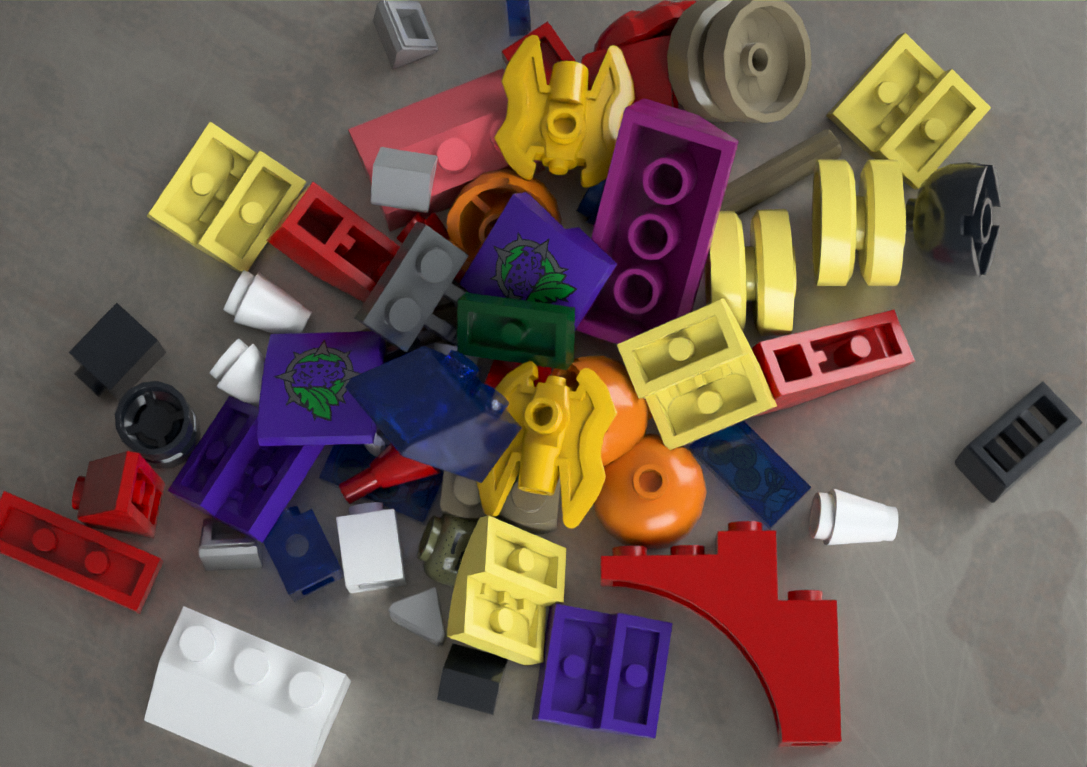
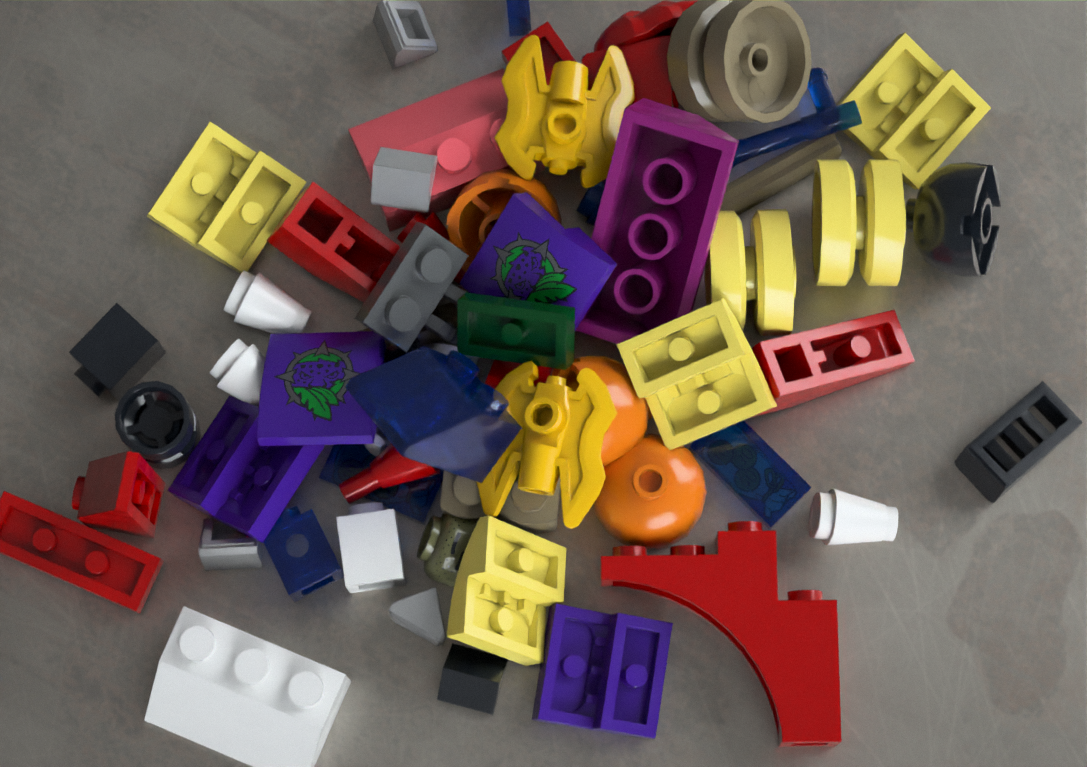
none -> clear blue piece [731,67,862,169]

